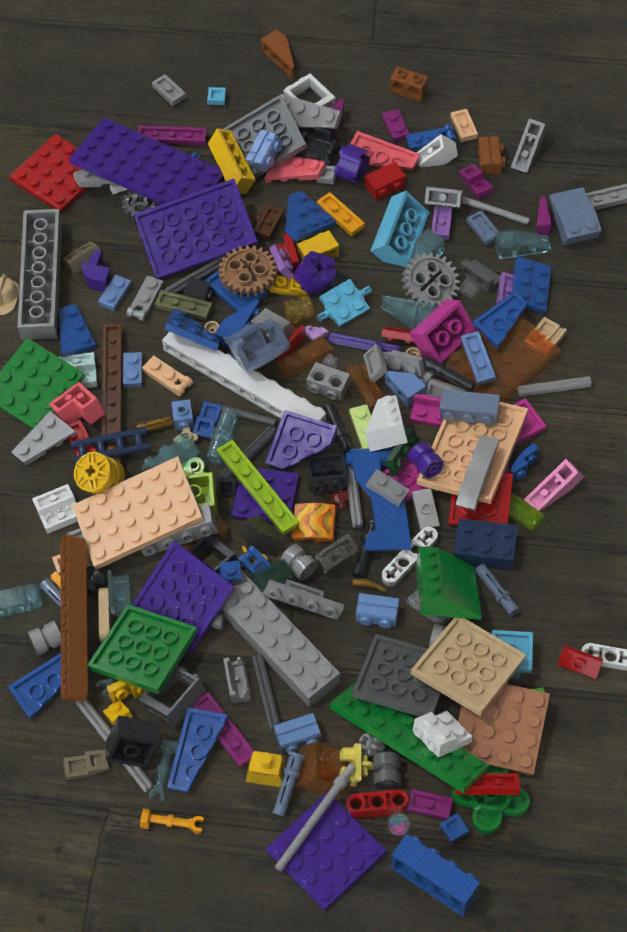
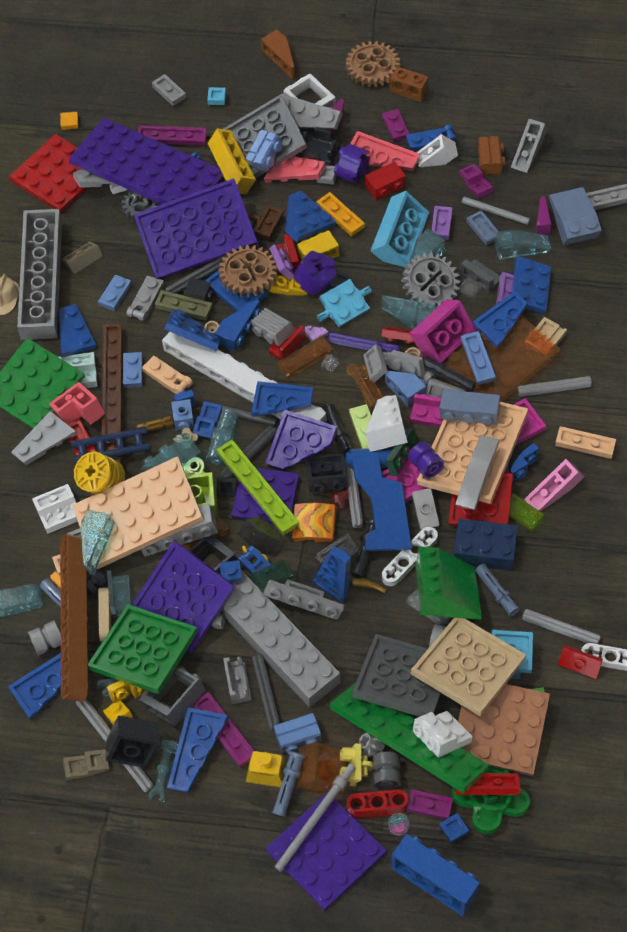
dark purple brick [82,250,112,292] -> none
light orange piece [140,808,204,834] -> none
sand blue piece [223,319,290,372] -> none
light grey wheel [280,544,317,581] -> none
clear yellow wheel [283,295,315,324] -> none
light grey brick [307,362,350,401] -> none
medium blue brick [356,593,399,628] -> none
light grey plate [366,469,410,507] -> none
light grey brick [425,187,463,208] -> none
light nougat plate [450,109,478,142] -> none
none -> light orange tile [60,112,79,130]
none -> clear light blue slope [81,509,115,574]
none -> blue plate [174,390,195,407]
none -> blue wing [251,381,314,417]
none -> blue wing [311,546,351,603]
none -> medium nougat gear [346,41,400,87]
none -> light grey axle [523,609,601,644]
none -> light nougat plate [555,426,616,459]

